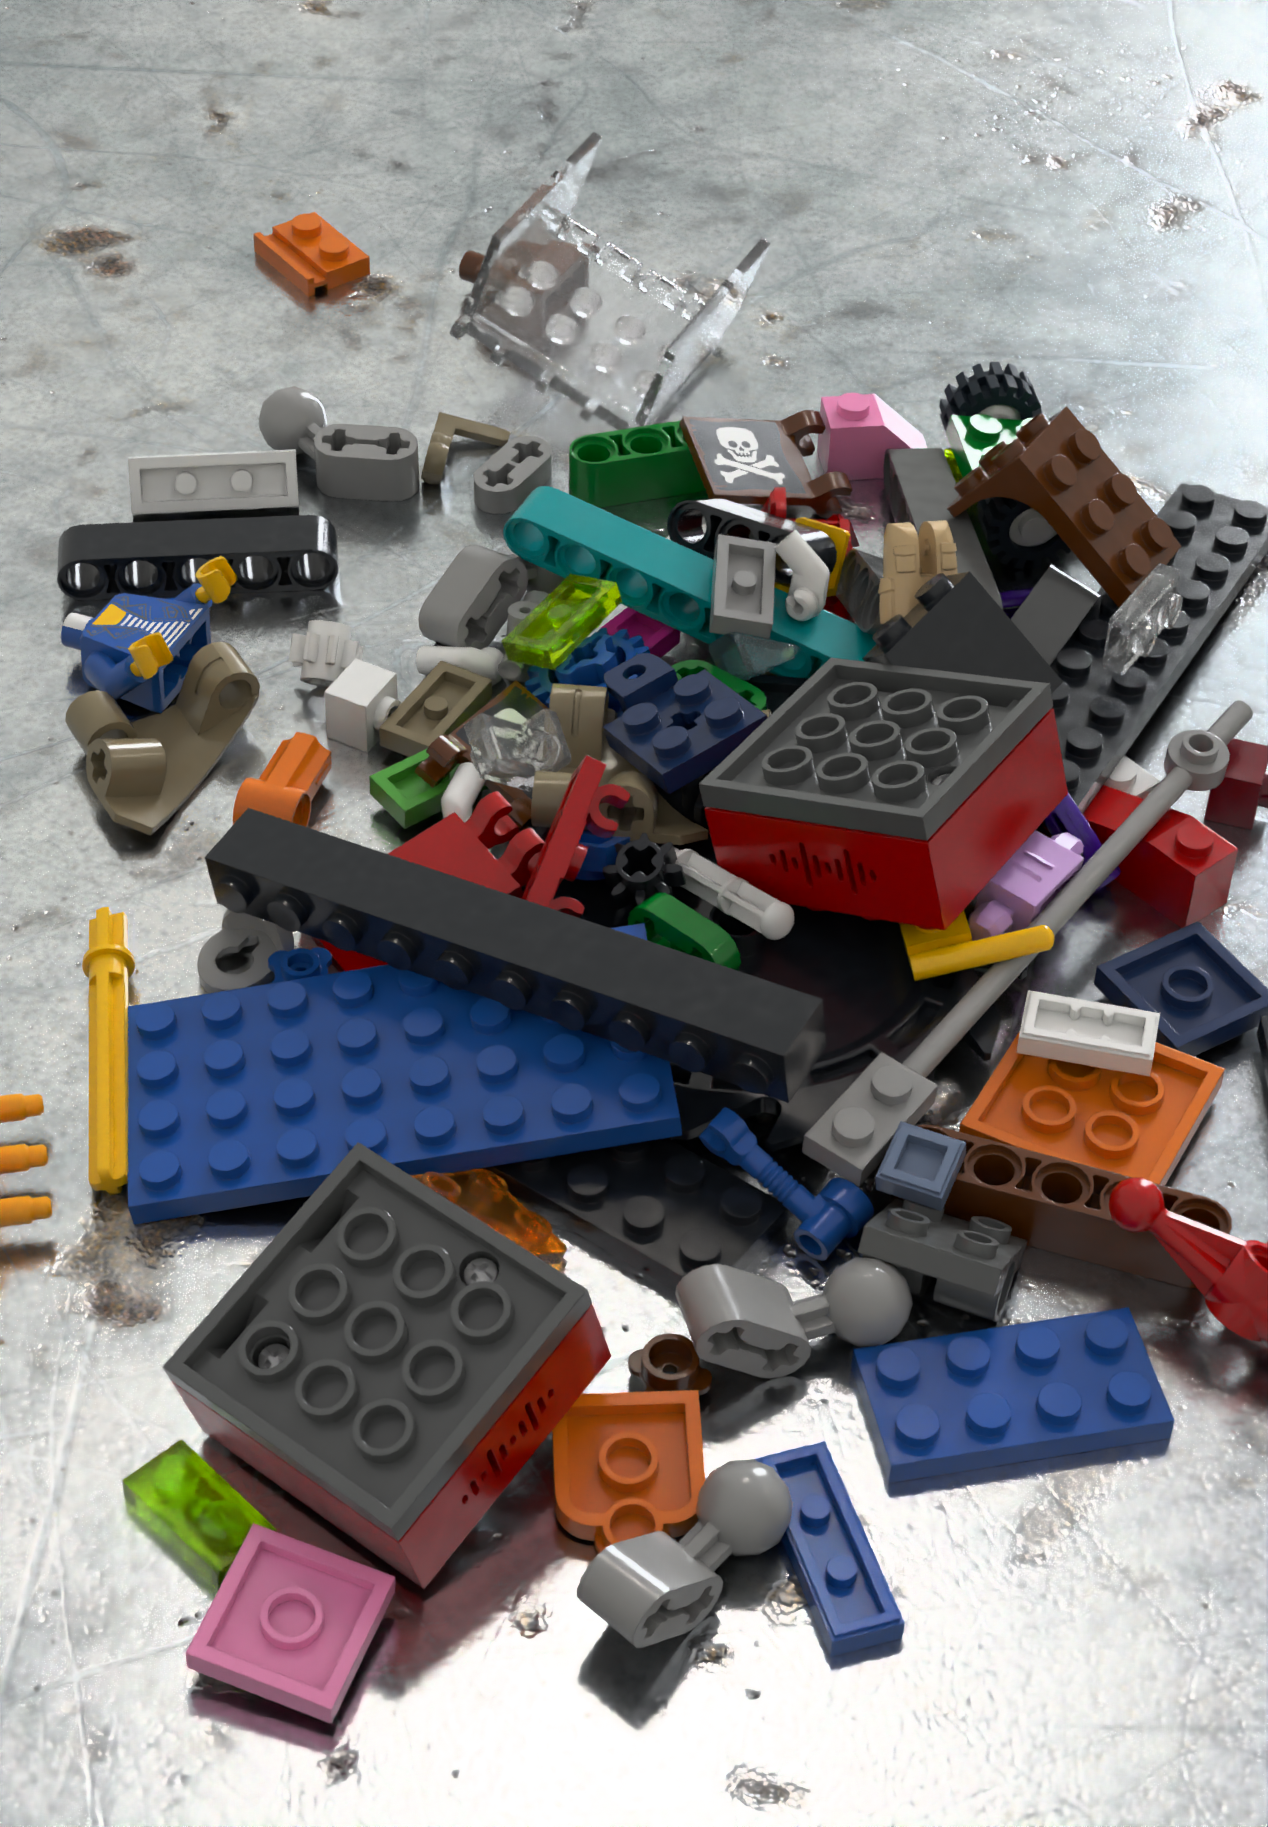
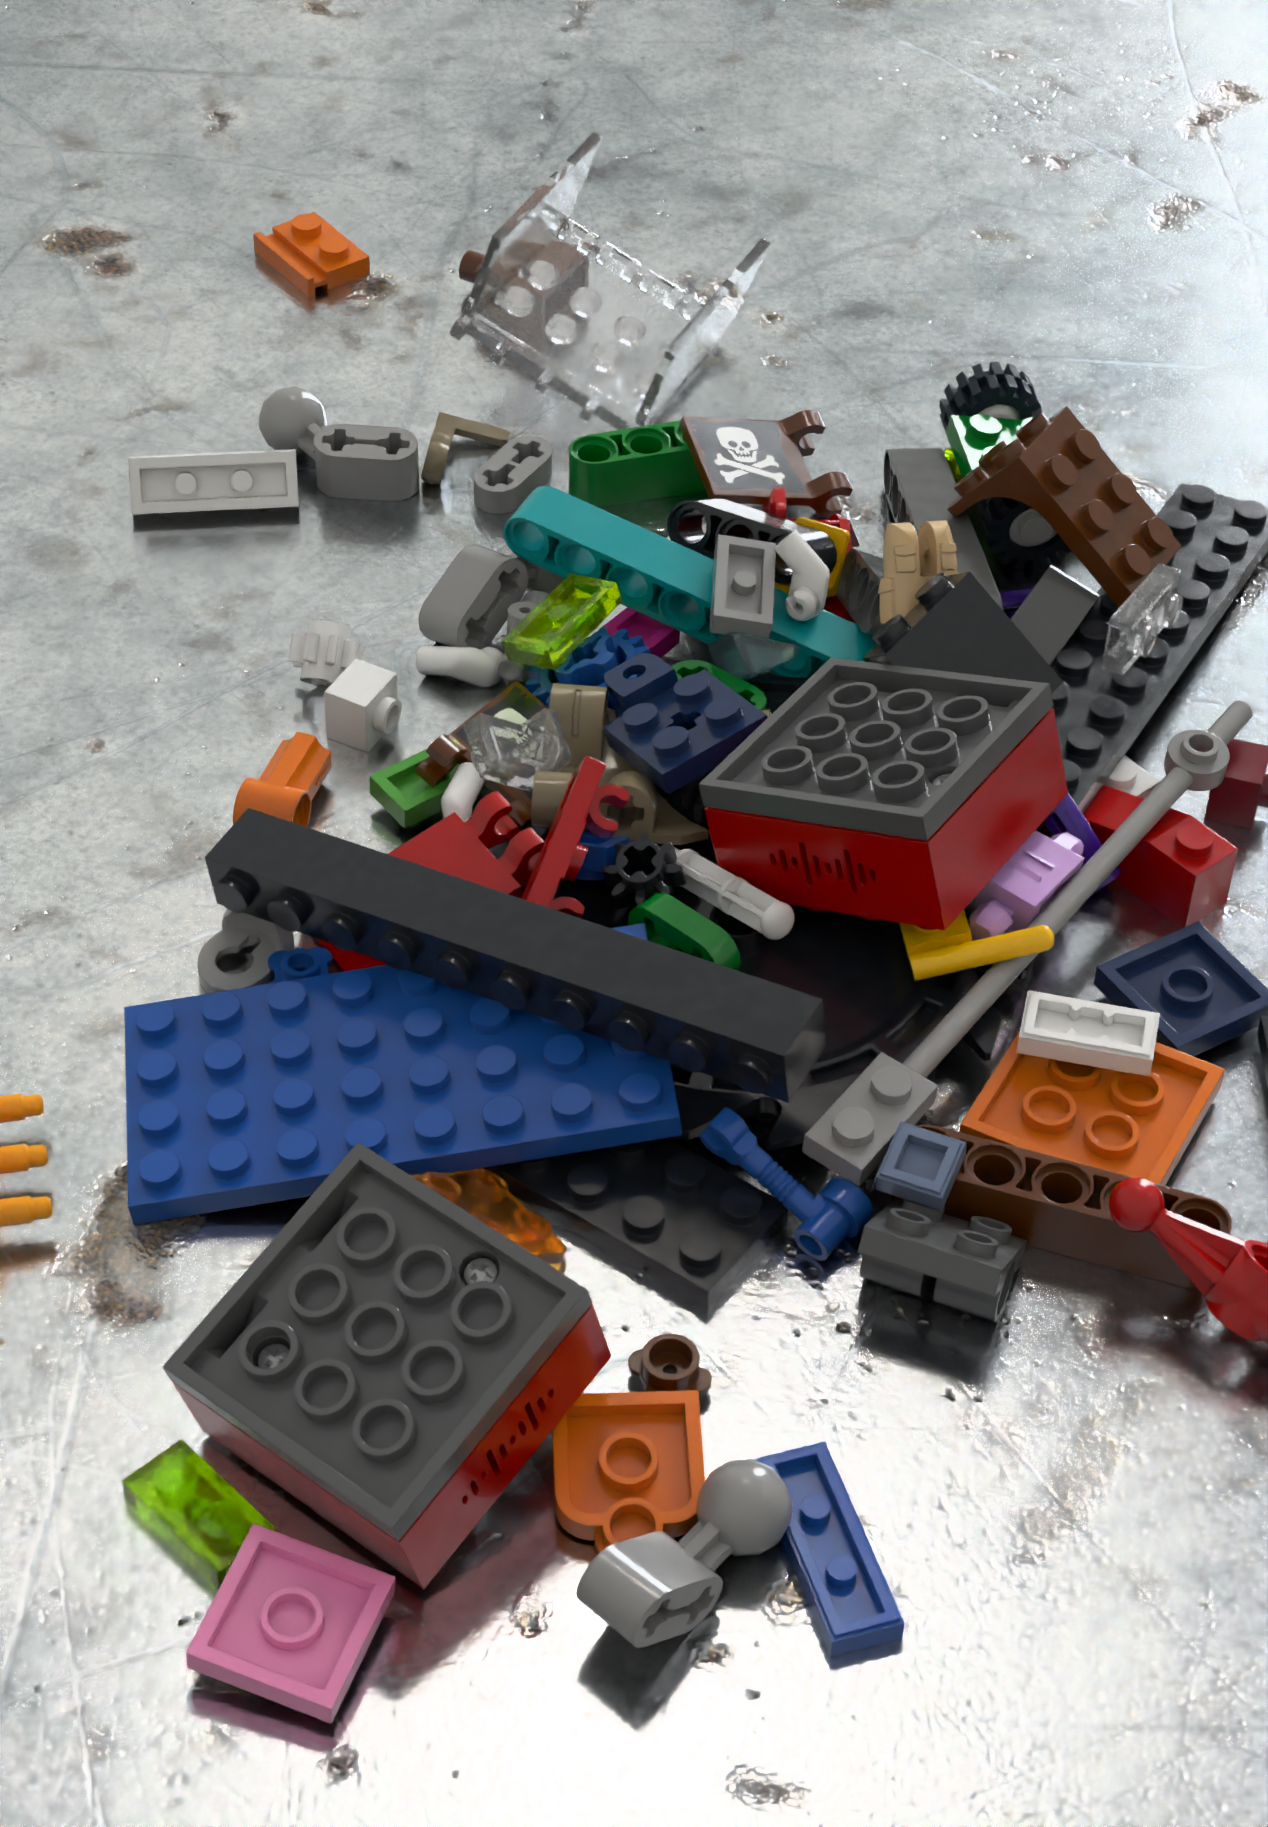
black beam [57,515,339,600] -> none
blue torso [61,556,237,713] -> none
dark tan panel [65,641,260,836] -> none
yellow axle [82,907,135,1195] -> none
dark tan plate [379,661,492,757] -> none
light grey beam [675,1257,913,1379] -> none
bright pink slope [817,393,927,481] -> none
blue plate [851,1307,1175,1483] -> none

